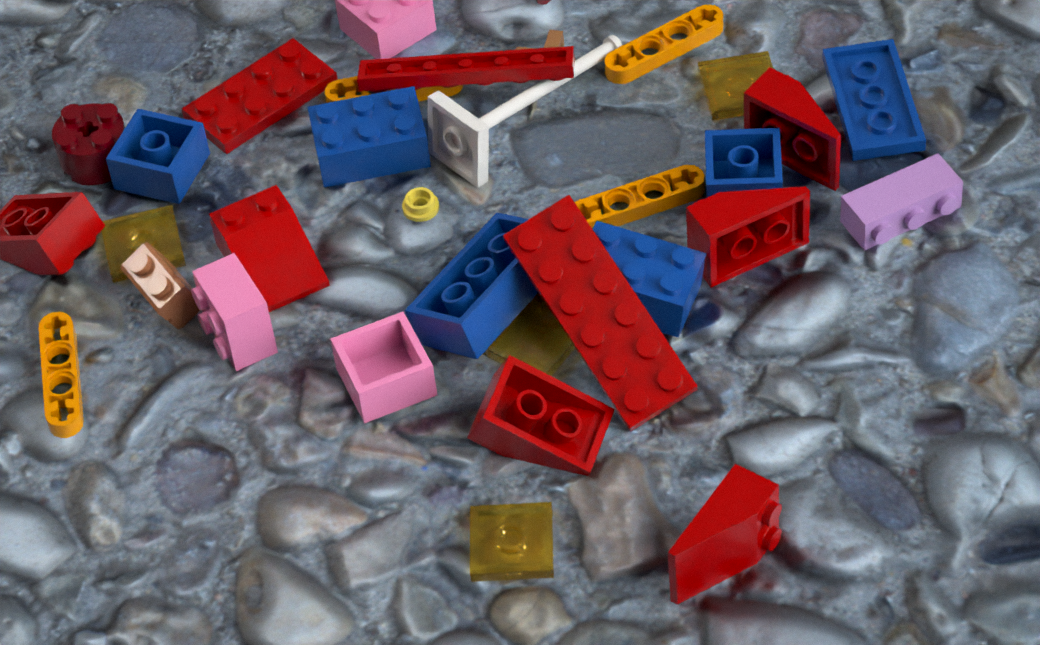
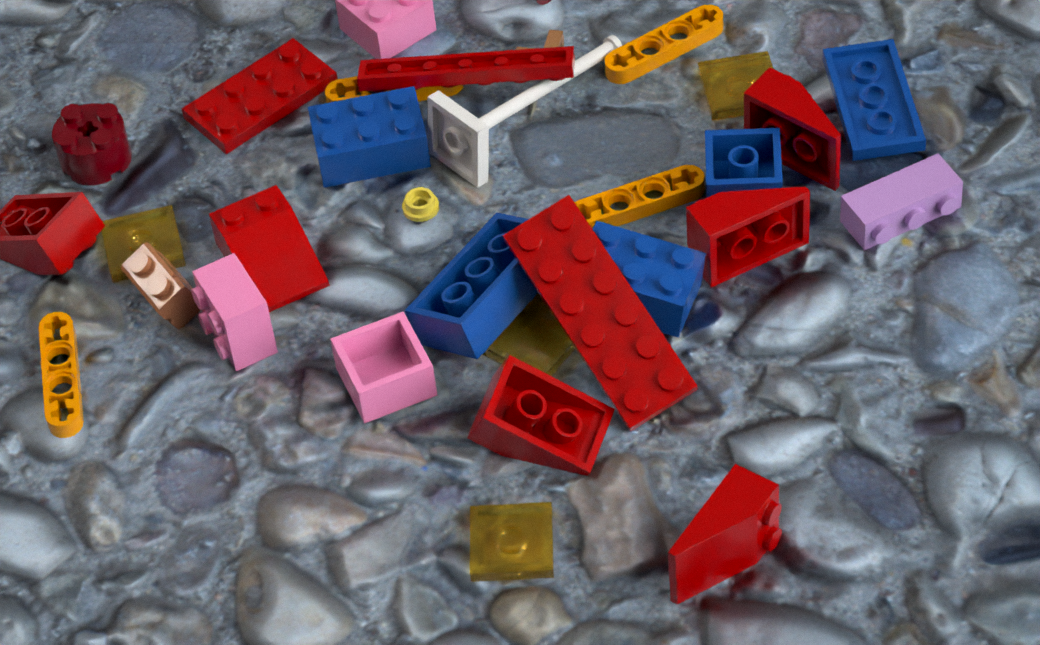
blue brick [106,109,210,204] -> none

